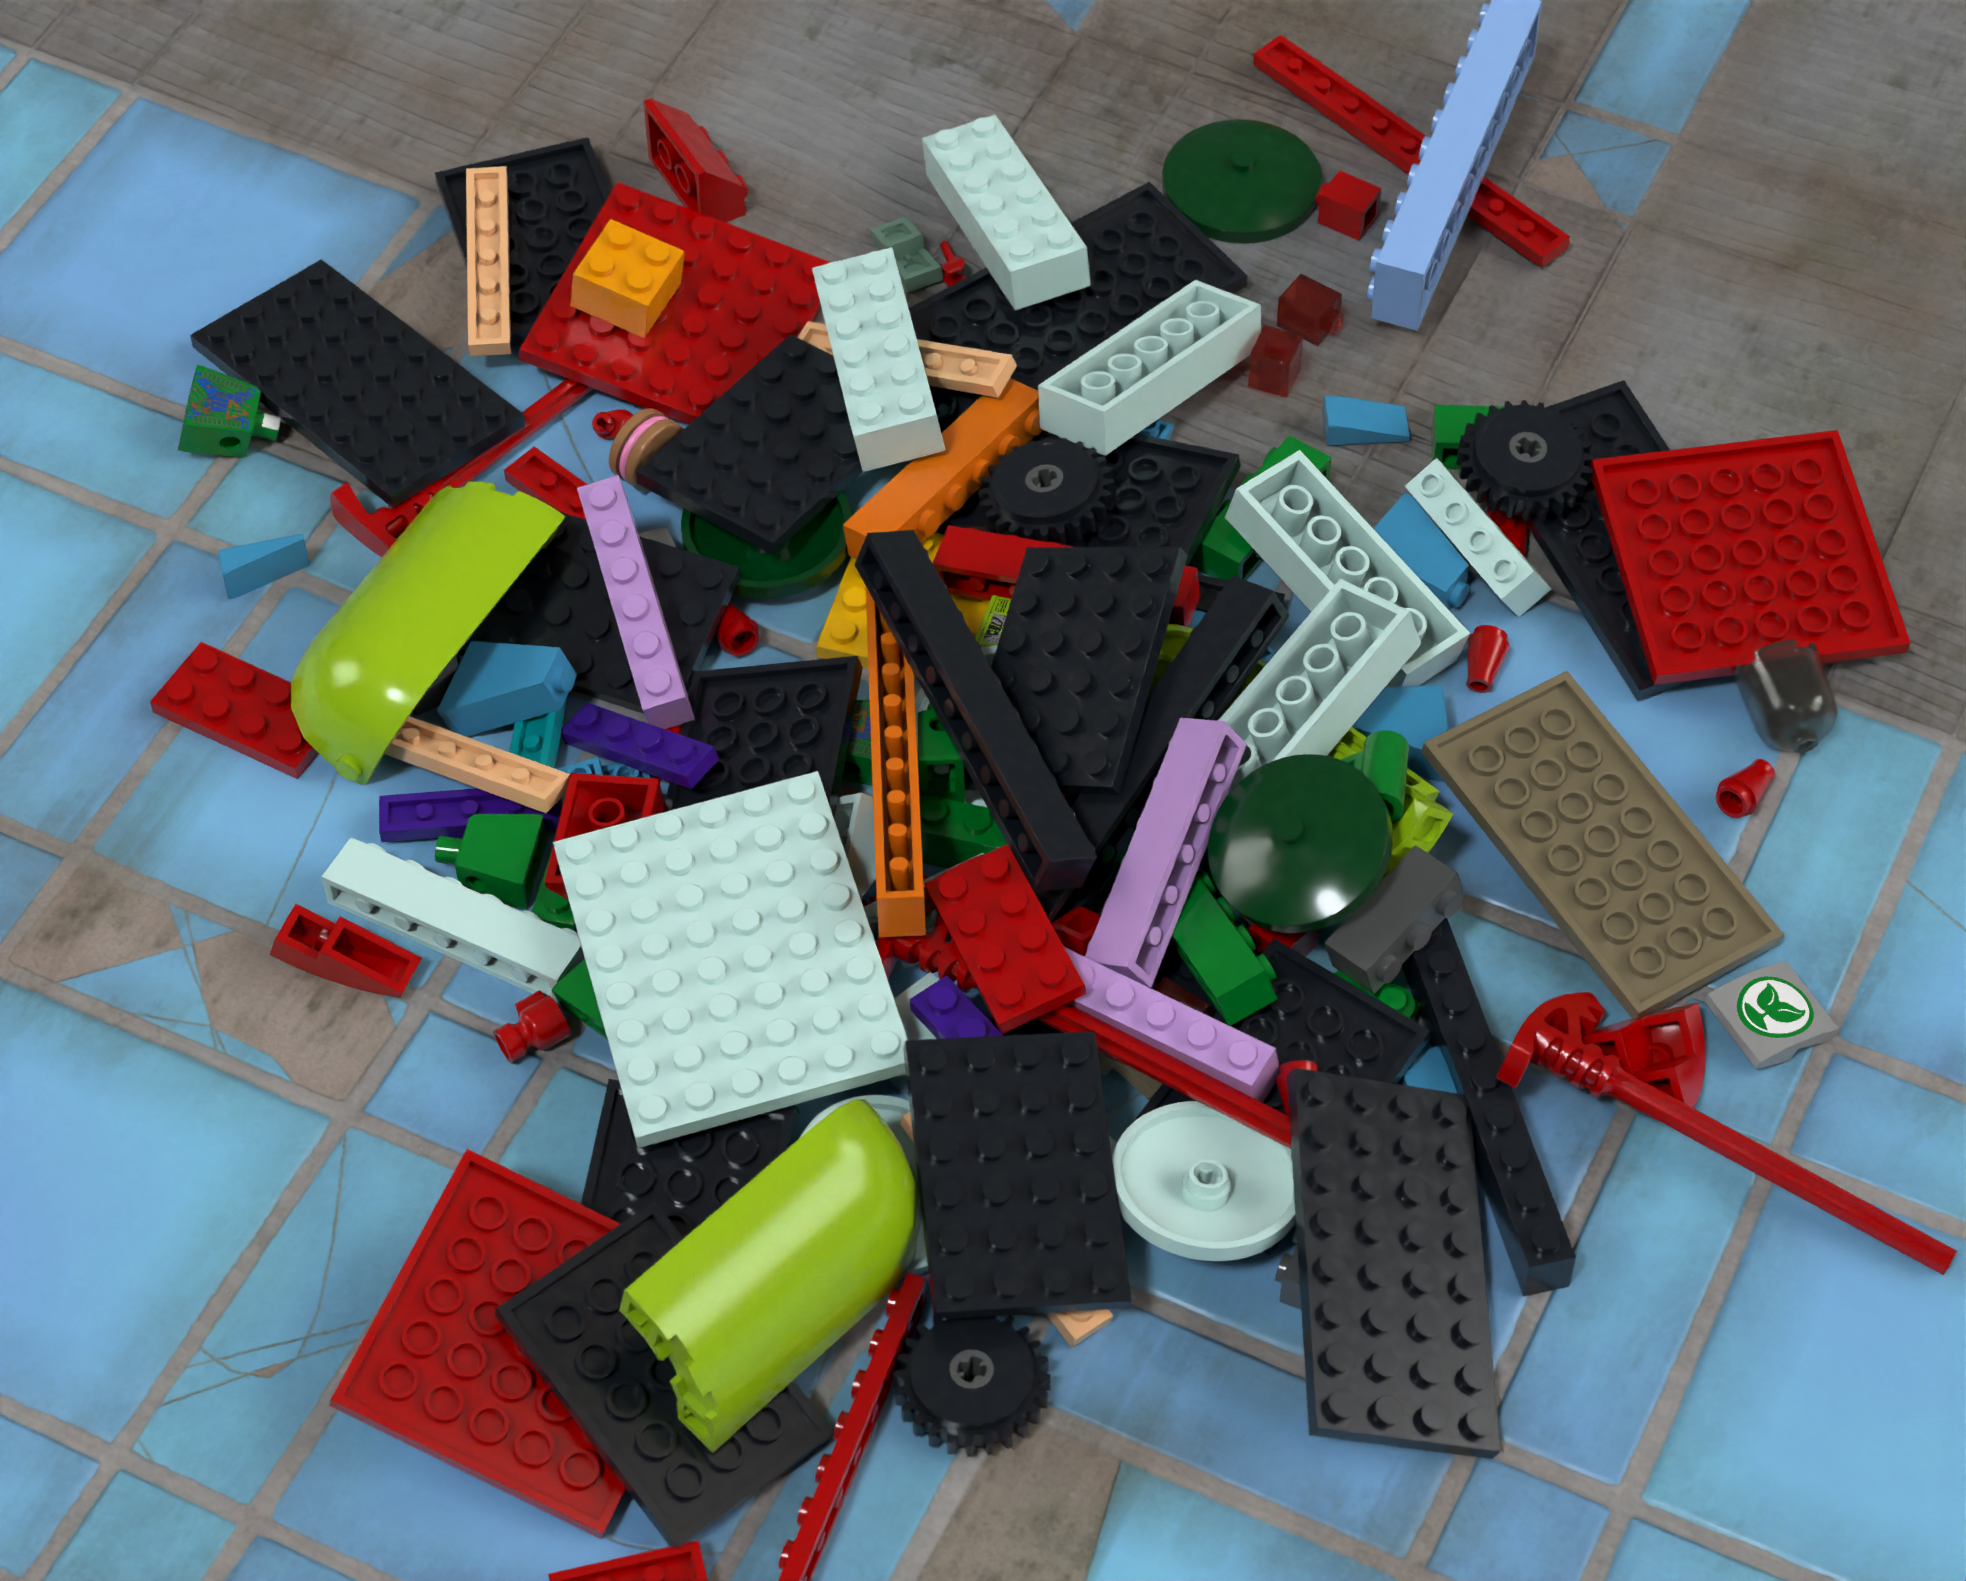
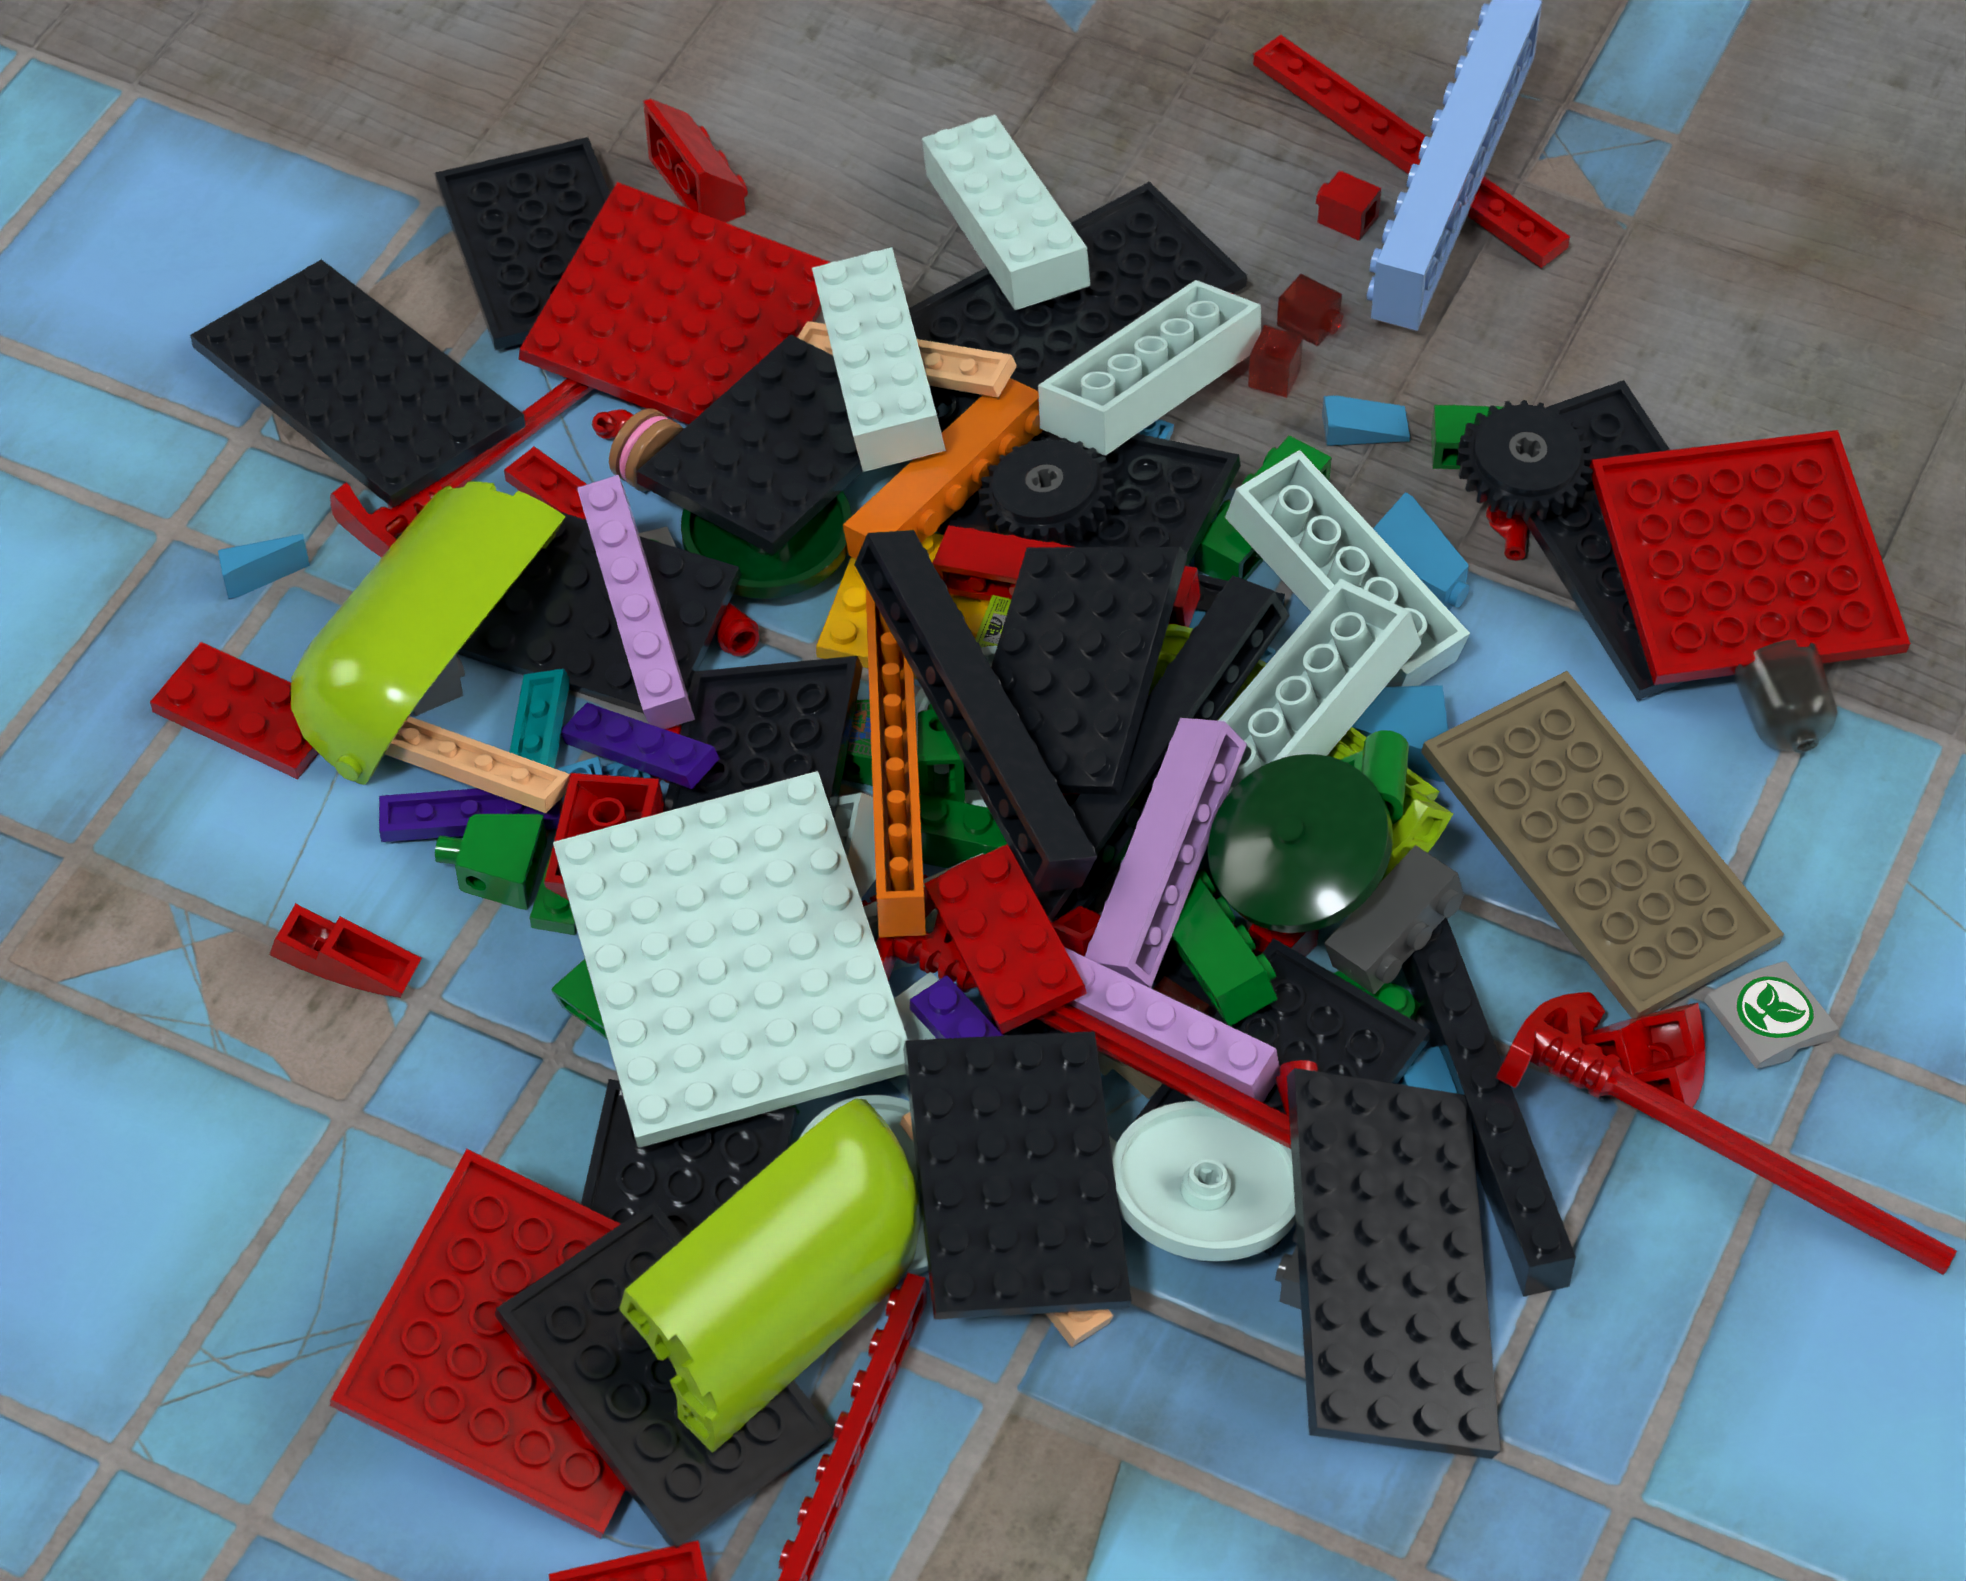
green torso [178,365,281,458] -> none
light aqua brick [321,837,585,1006] -> none
dark azure slope [437,641,577,737] -> none
light nougat plate [466,166,511,356] -> none
red piece [493,990,571,1063] -> none
light orange brick [570,219,685,338] -> none
sand green slope [870,216,943,293] -> none
black gear [893,1315,1050,1457] -> none
red hand [940,241,966,287] -> none
dark green dish [1162,119,1321,244] -> none
light aqua brick [1405,458,1552,617] -> none
red cone [1466,625,1510,693] -> none
red cone [1716,759,1775,818] -> none

